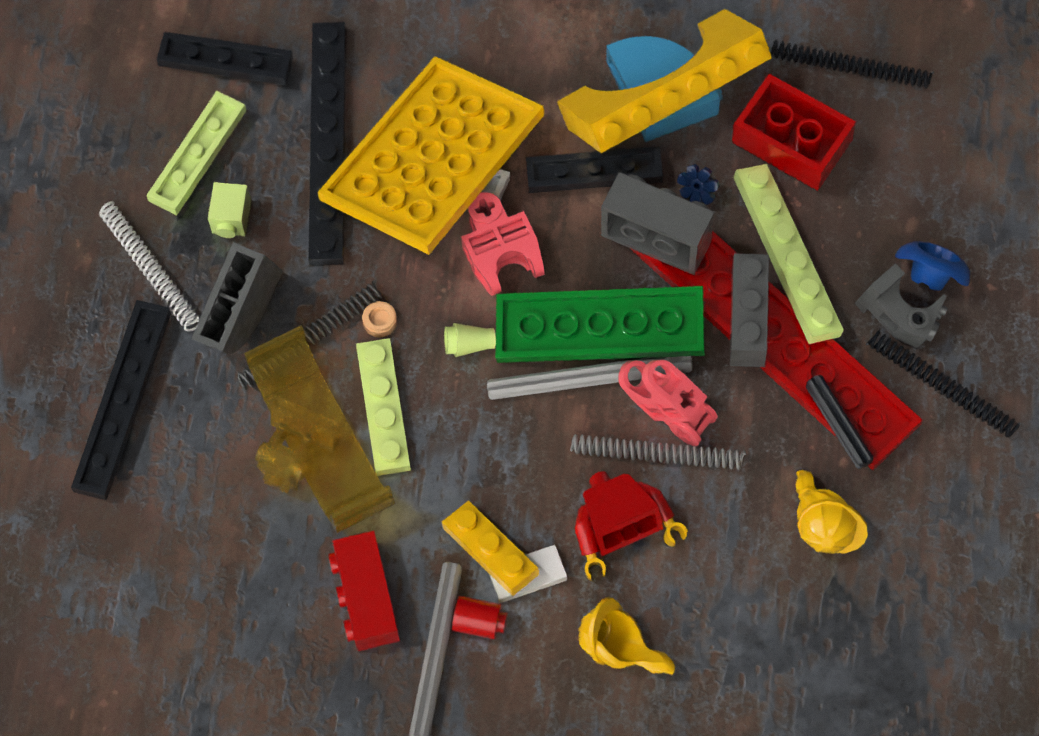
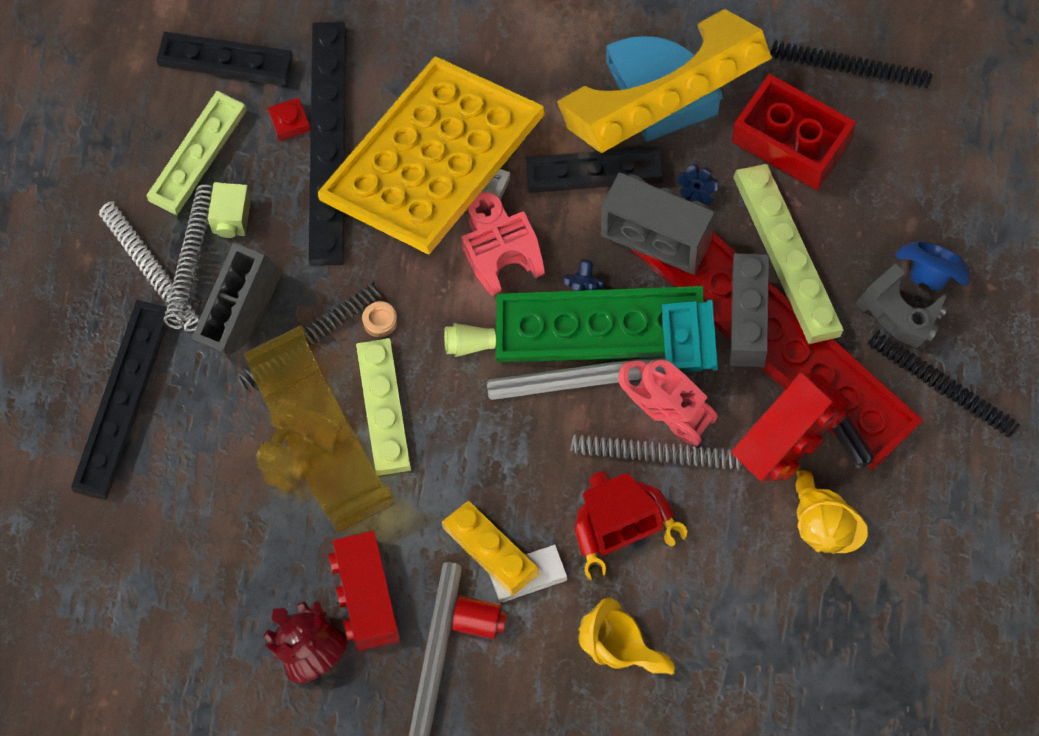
none -> light grey piece [164,184,213,329]
none -> dark red hair [263,601,347,684]
none -> red plate [267,97,310,141]
none -> dark blue plant [562,259,606,291]
none -> teal plate [662,300,718,373]
none -> red brick [731,372,851,482]

